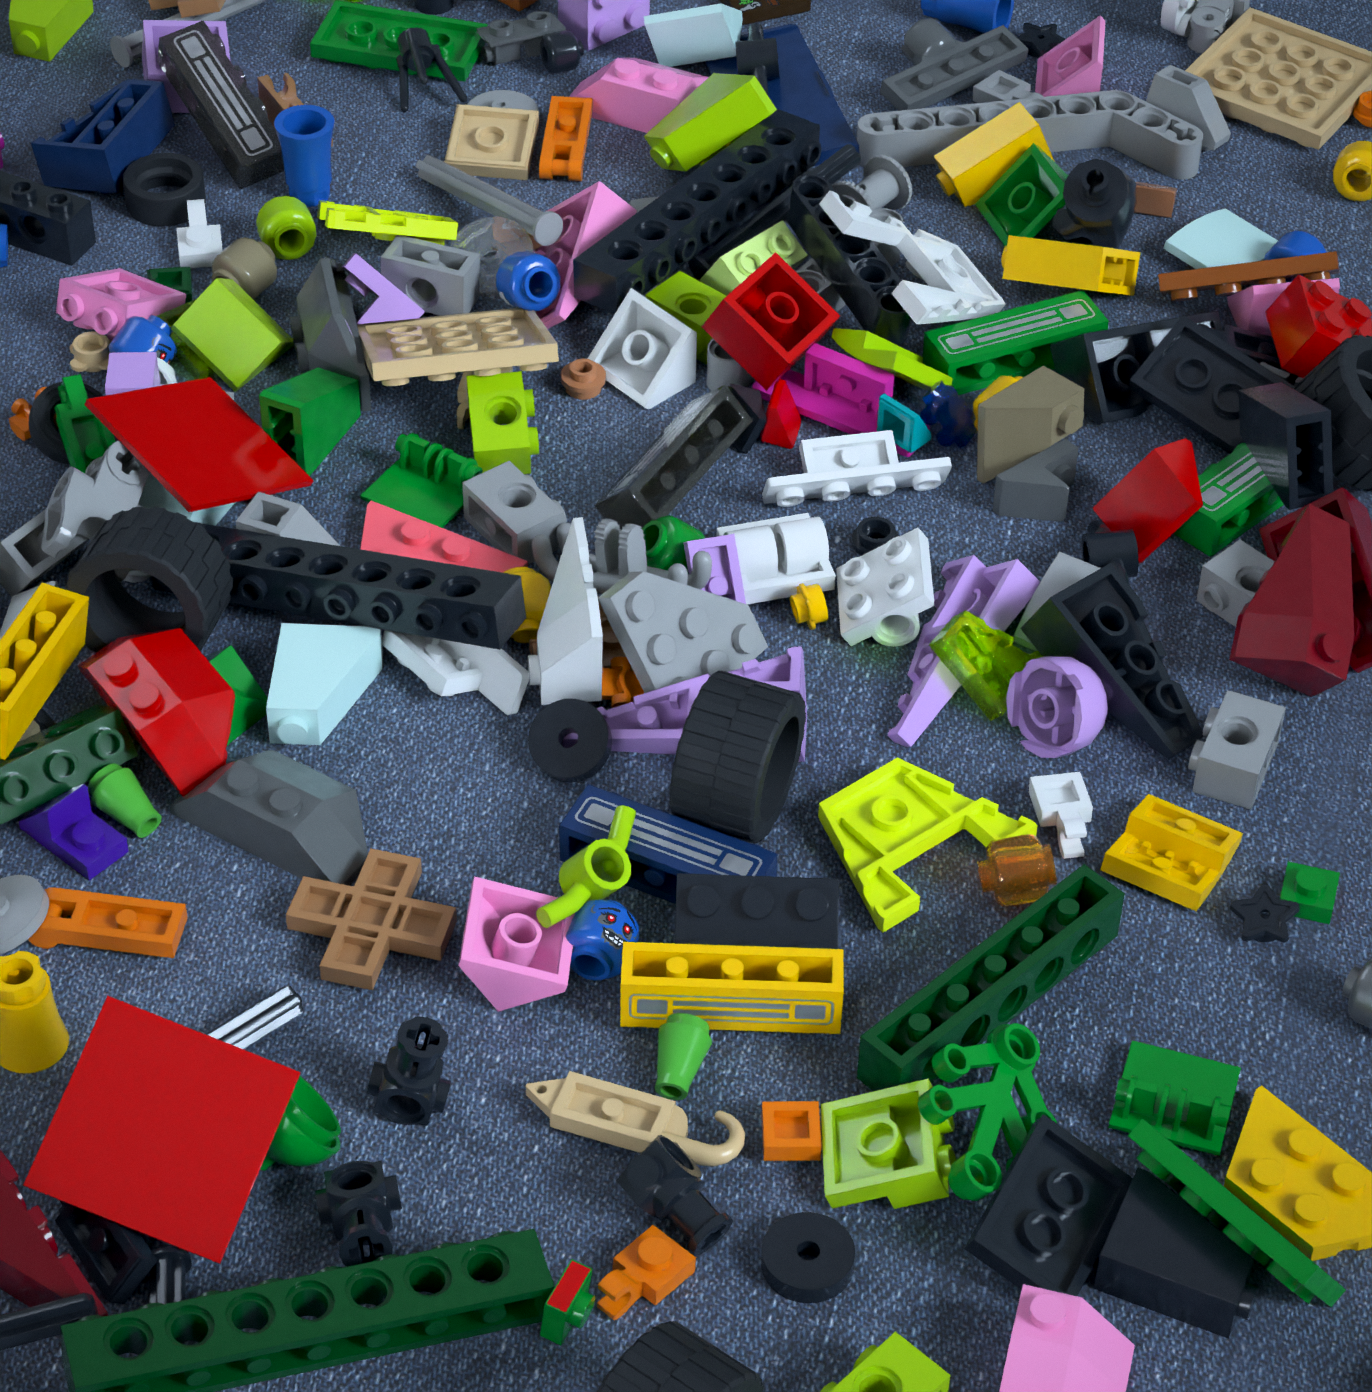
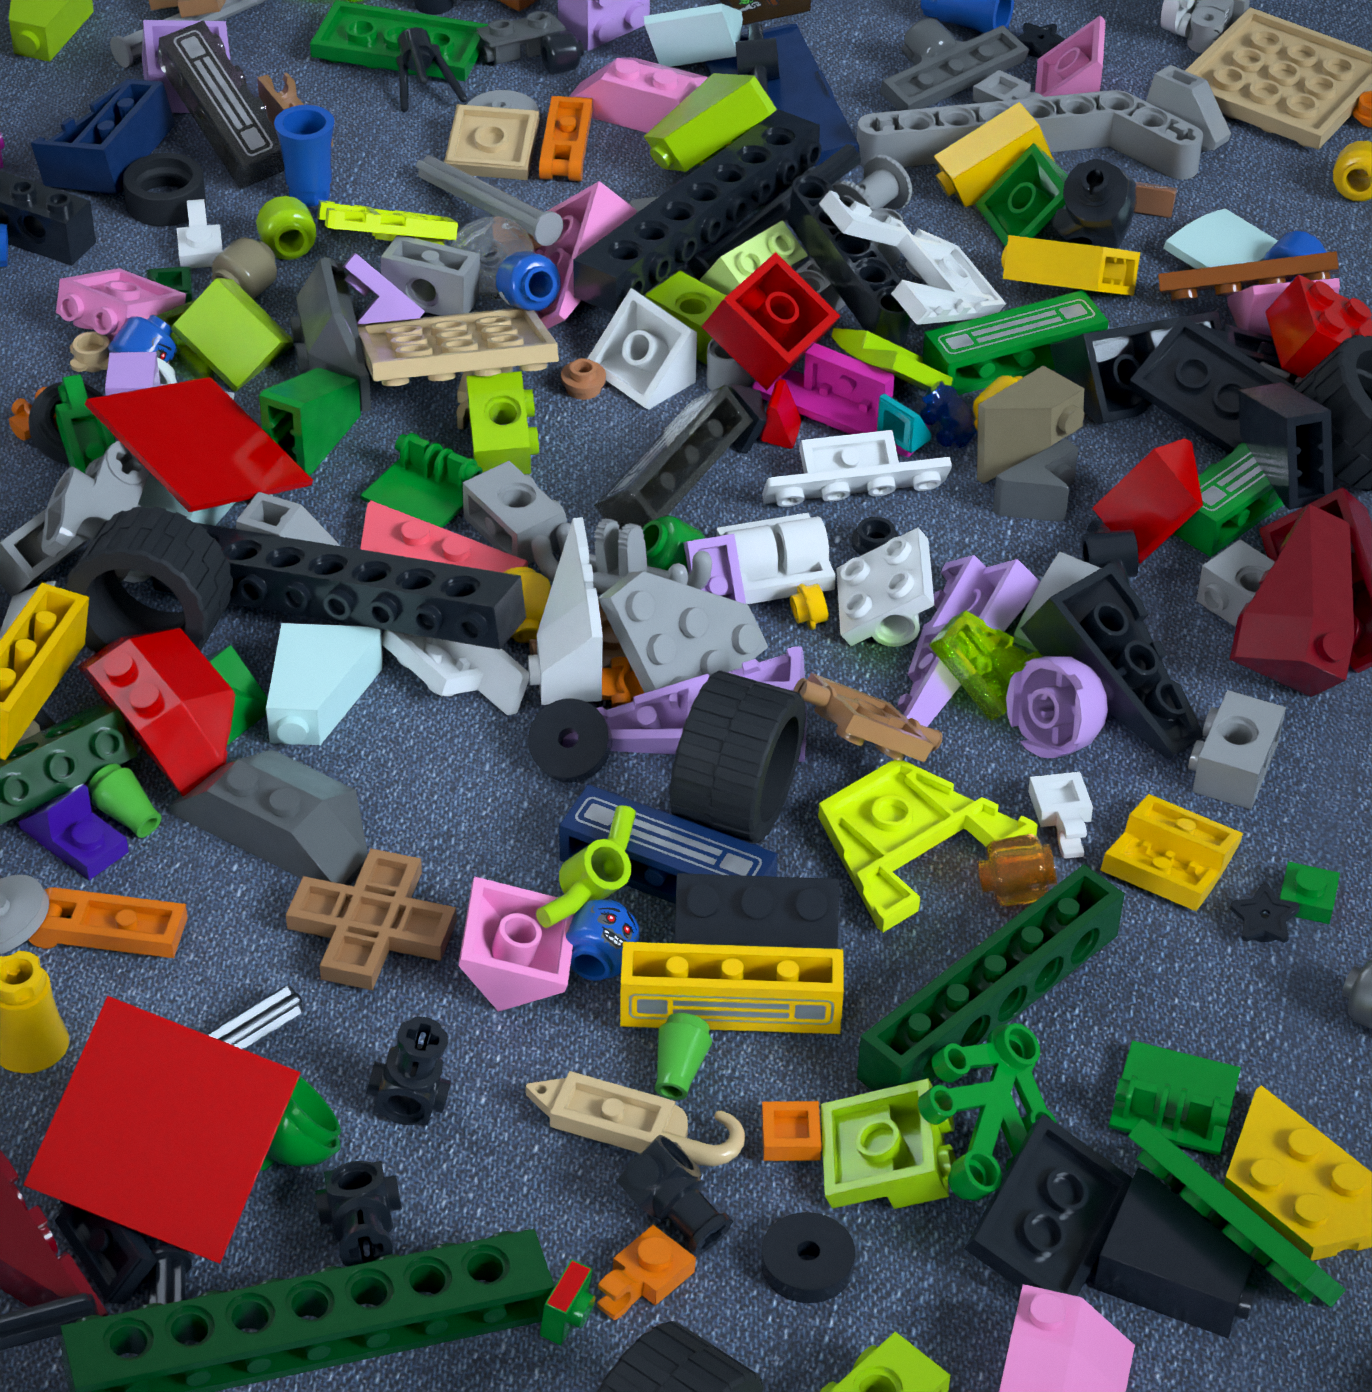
none -> medium nougat plate [794,673,942,762]

